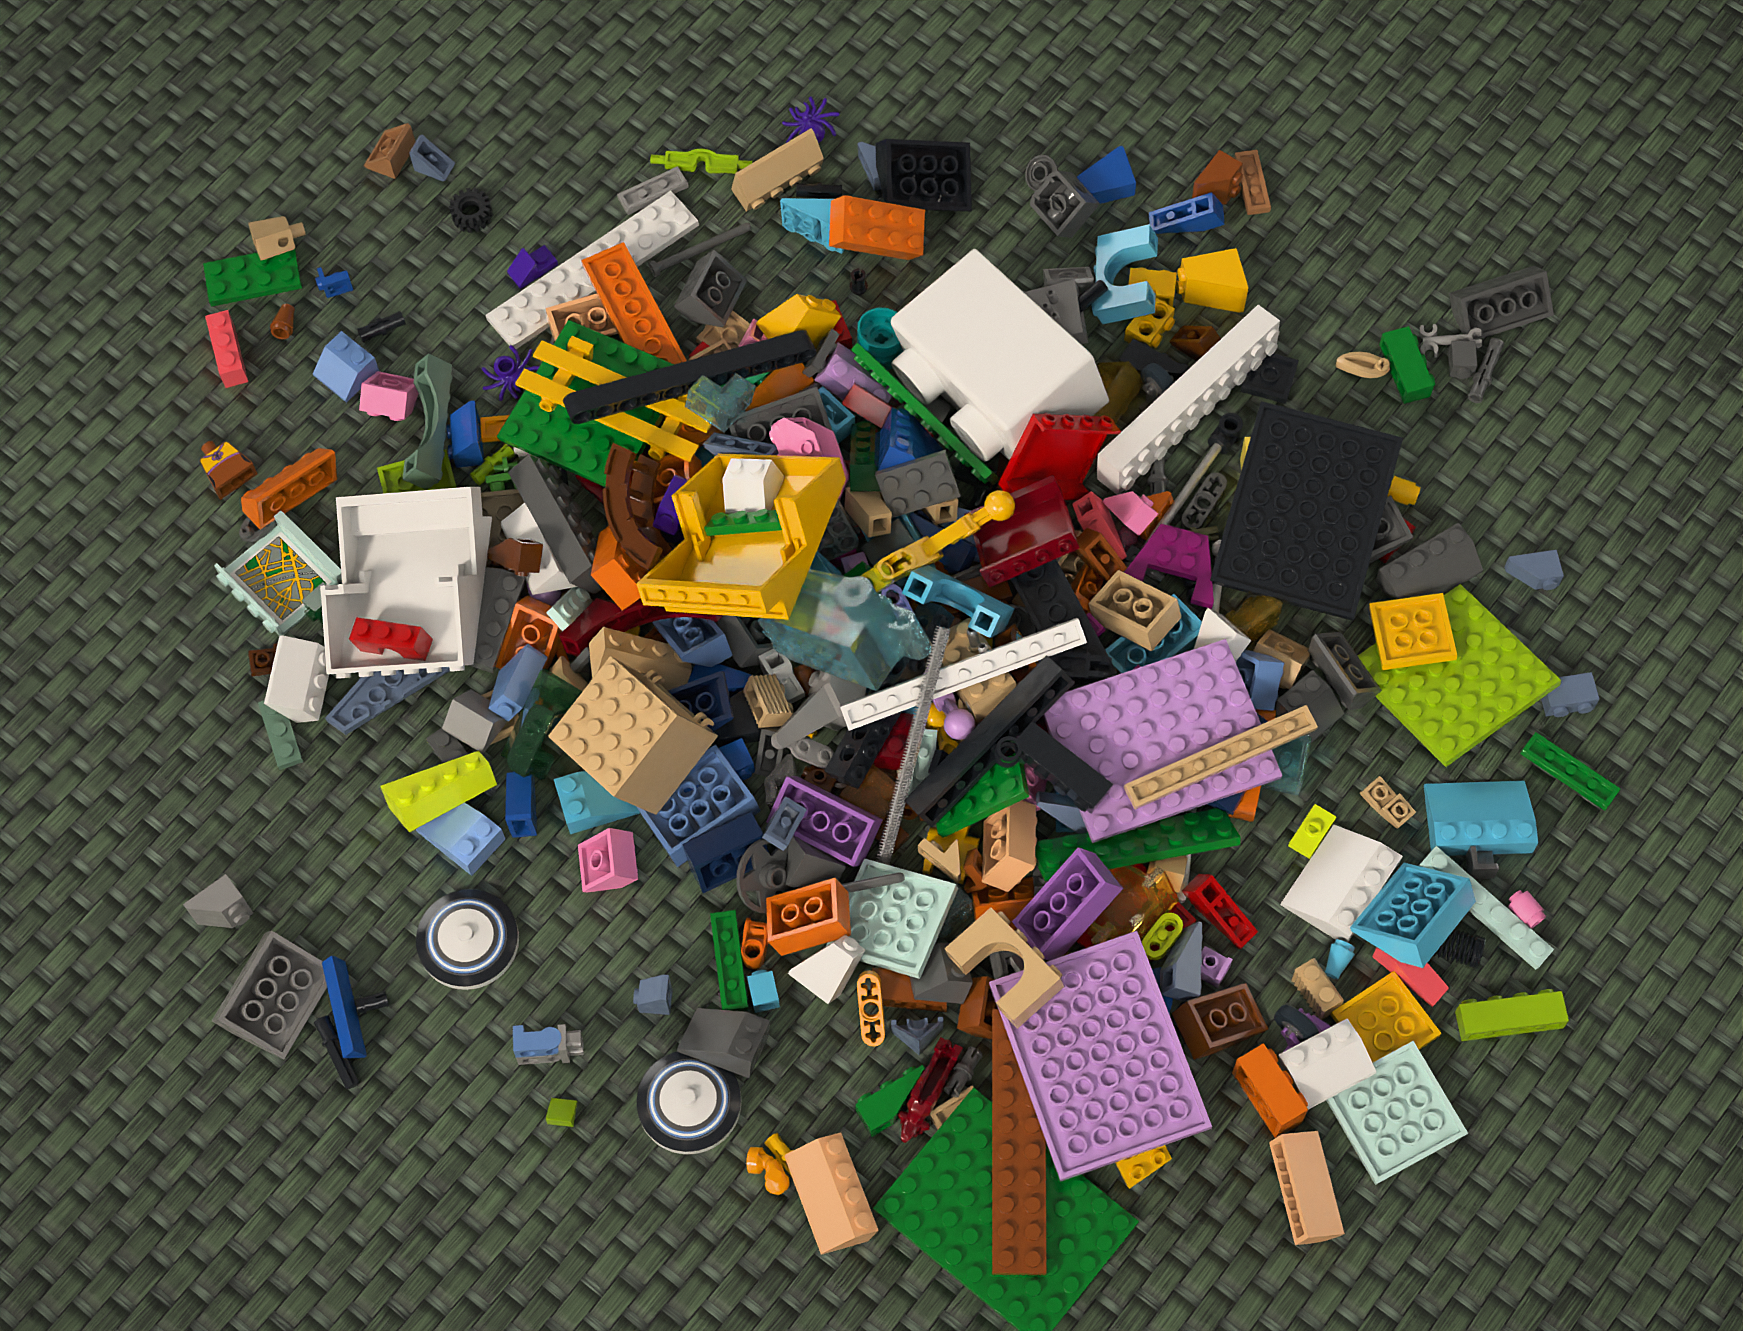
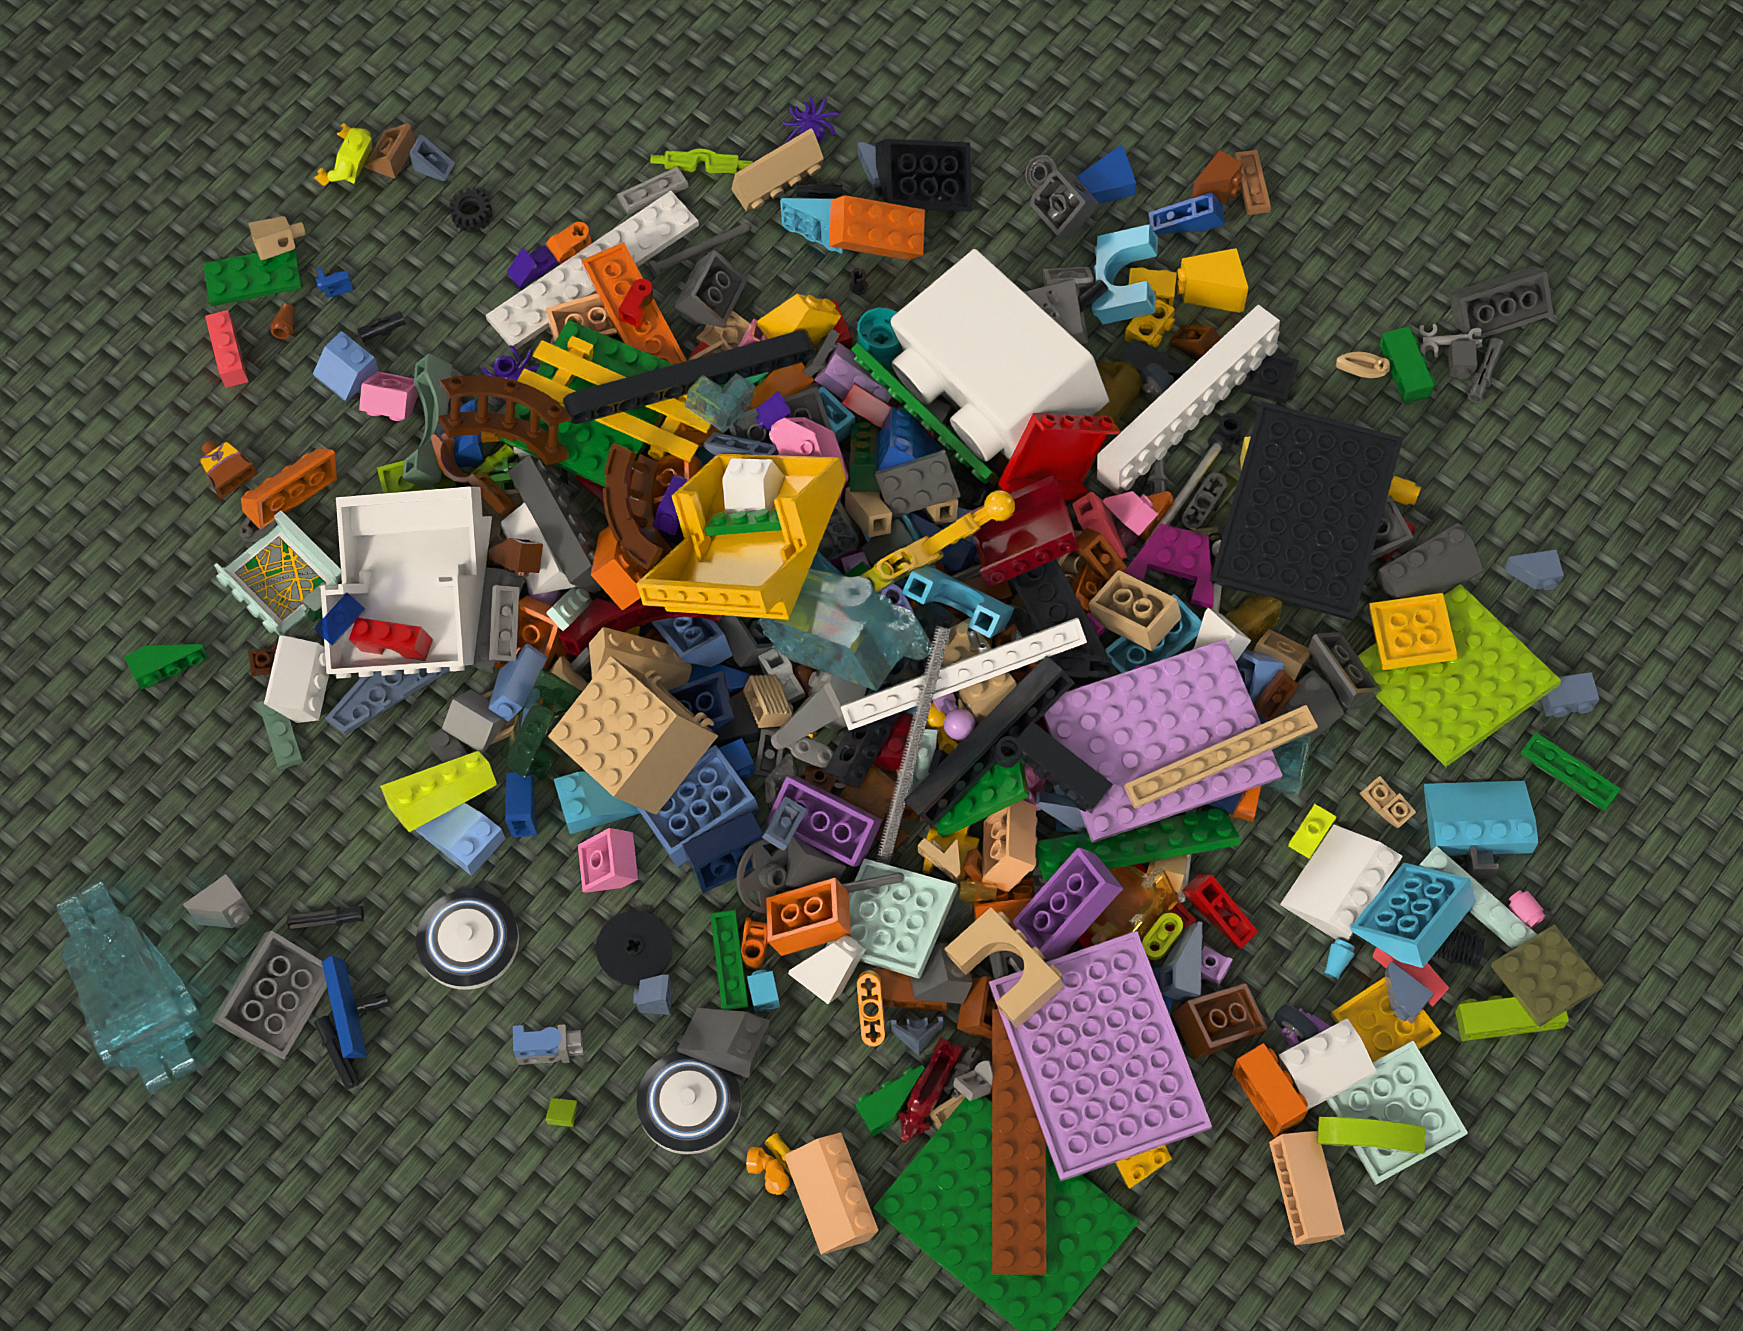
tan brick [1291,958,1344,1020] -> none
none -> clear light blue piece [55,879,204,1095]
none -> green slope [124,644,209,690]
none -> black axle [287,905,364,930]
none -> clear blue plate [313,593,366,646]
none -> neon yellow torso [314,123,372,186]
none -> dark orange piece [431,432,517,515]
none -> reddish brown fence [439,375,571,466]
none -> light grey plate [489,585,519,662]
none -> orange piece [546,222,592,264]
none -> black piece [596,911,673,985]
none -> red leg [618,279,653,329]
none -> dark purple slope [755,392,794,431]
none -> light grey plate [953,1060,993,1101]
none -> clear yellow cone [959,878,997,903]
none -> reddish brown plate [1253,669,1300,721]
none -> lime slope [1317,1117,1426,1154]
none -> sand blue slope [1385,961,1434,1024]
none -> olive plate [1491,924,1603,1027]

